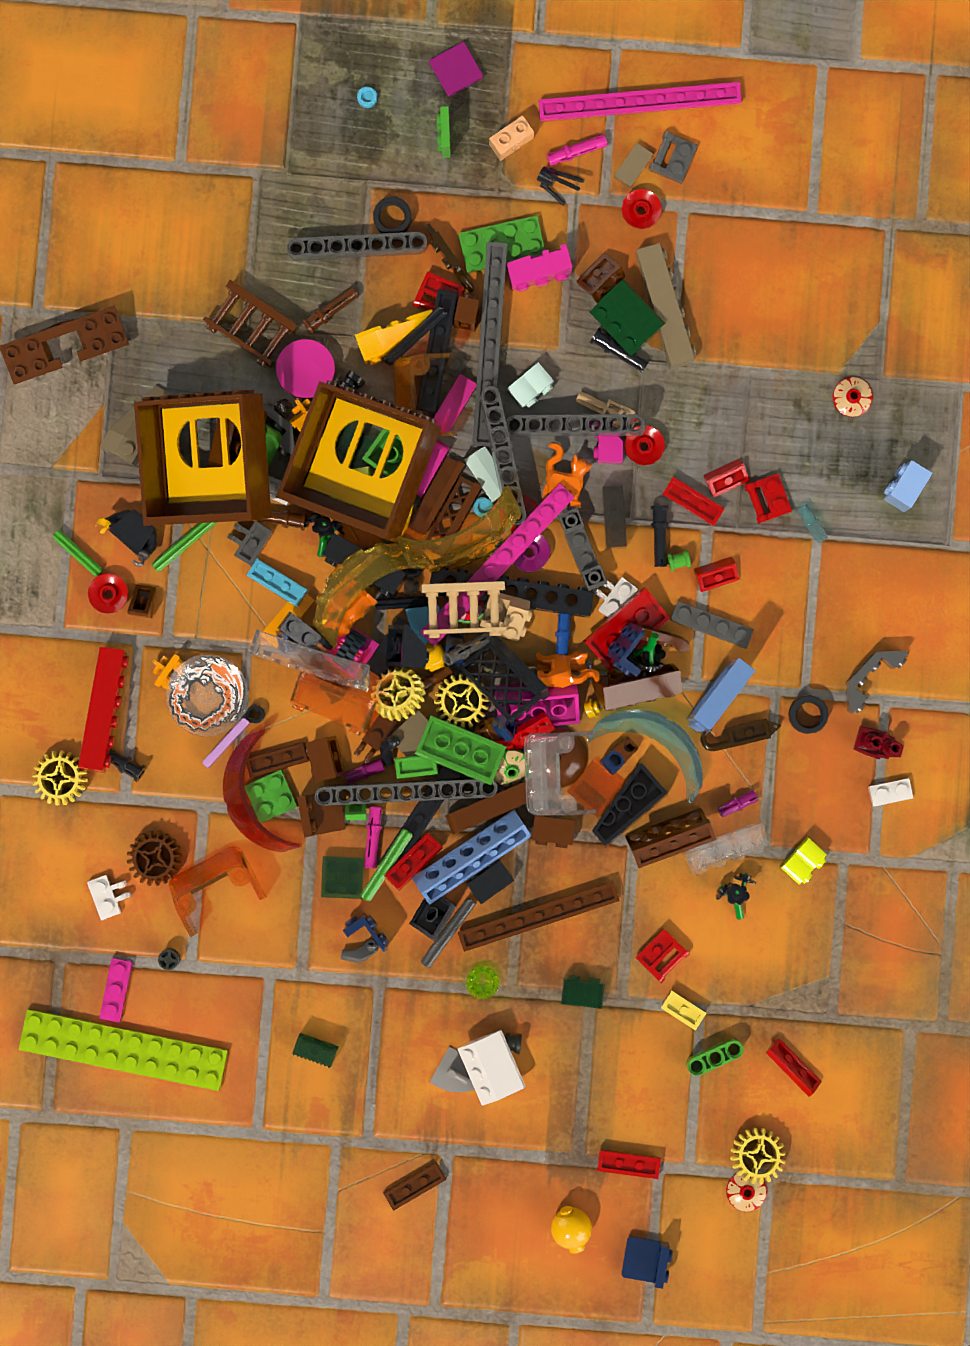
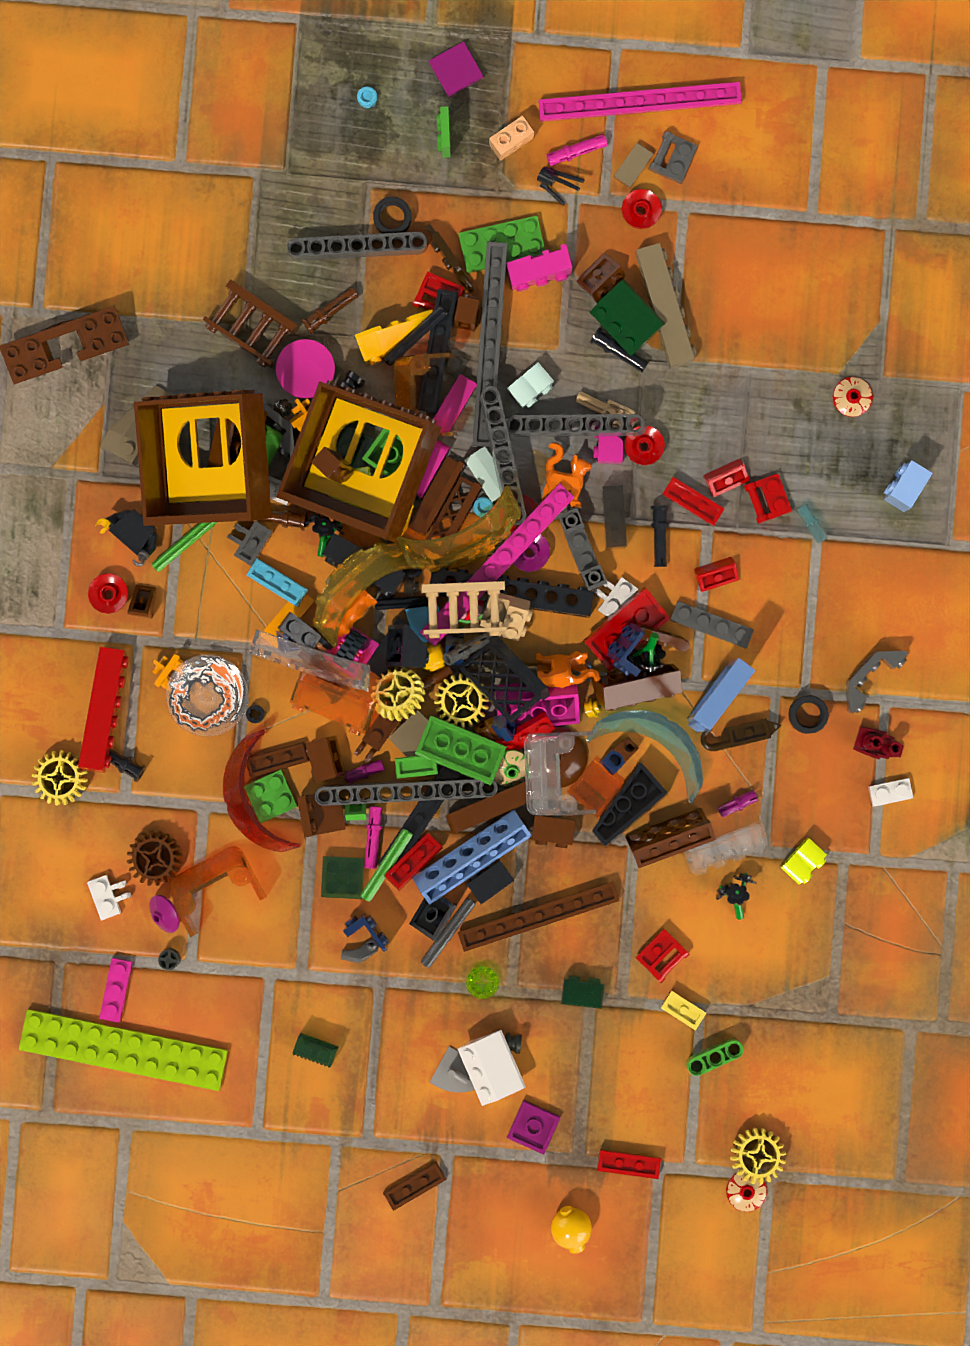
bright green axle [53,530,103,576] -> none
lavender tile [203,718,251,768] -> none
black arm [379,735,400,766] -> none
blue pin [555,614,571,655] -> none
dark blue bracket [621,1236,673,1289] -> none
bright green bush [667,550,691,571] -> none
red plate [766,1038,822,1097] -> none
none -> magenta dish [149,895,180,933]
none -> reddish brown brick [311,447,354,484]
none -> magenta tile [507,1099,561,1155]

